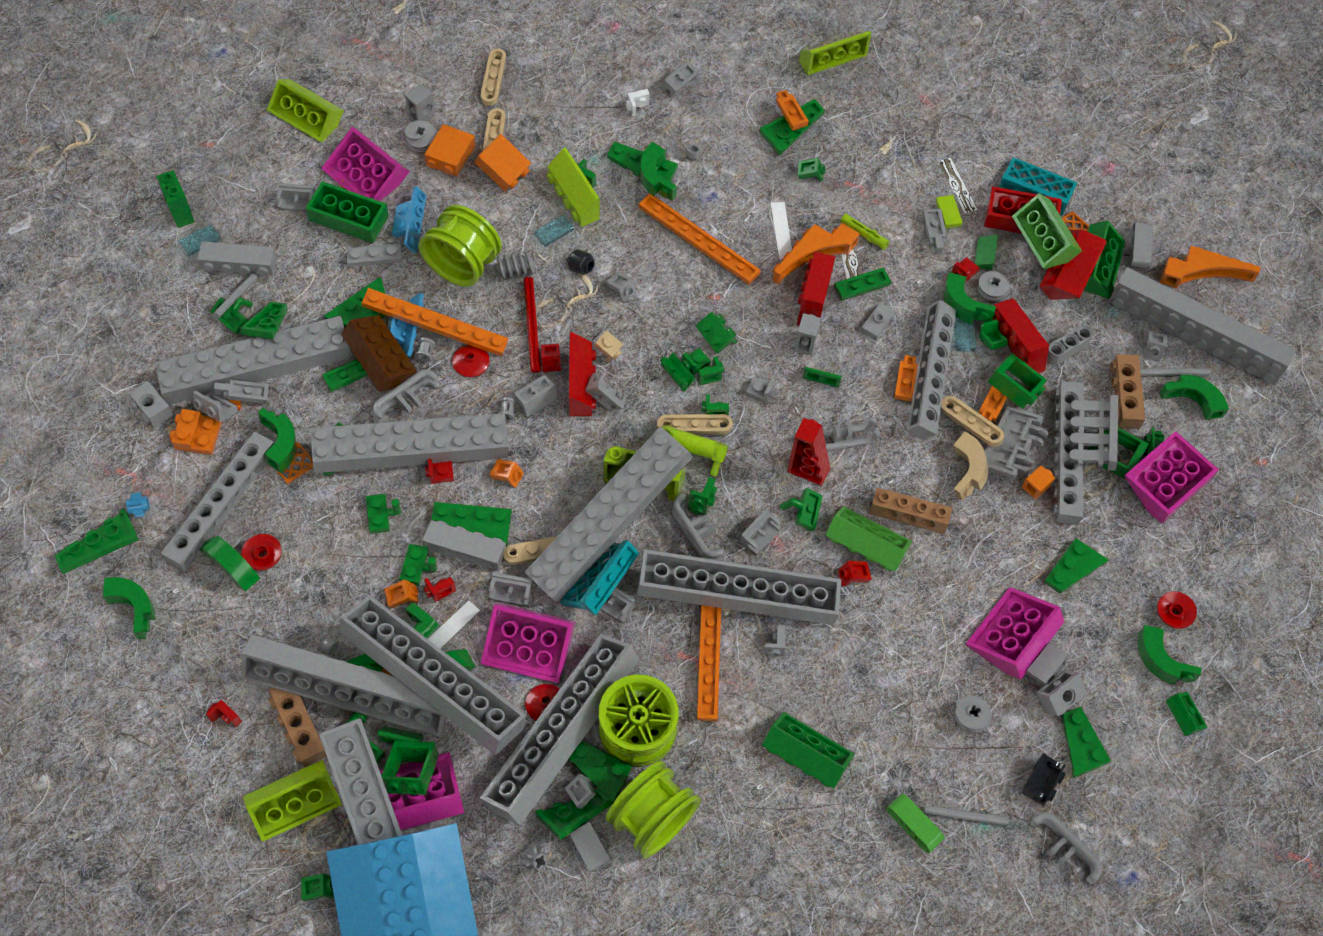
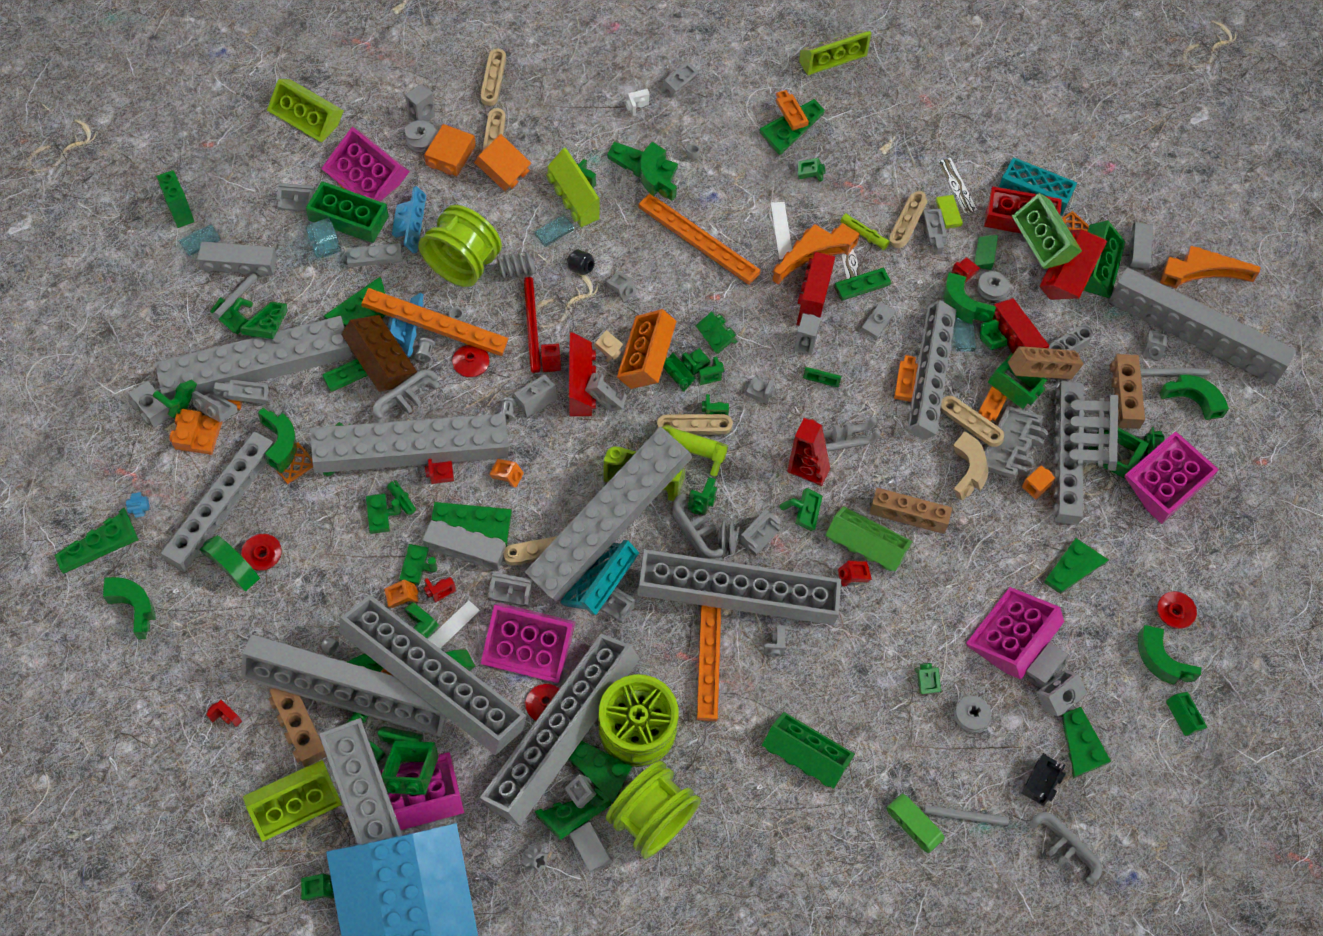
none -> green plate [153,379,197,418]
none -> clear light blue brick [306,218,342,258]
none -> green axle [387,480,416,515]
none -> light grey plate [448,307,466,322]
none -> orange brick [617,309,677,389]
none -> light grey piece [718,518,740,555]
none -> tan plate [889,191,927,248]
none -> green bracket [914,663,941,694]
none -> medium nougat brick [1008,346,1084,379]

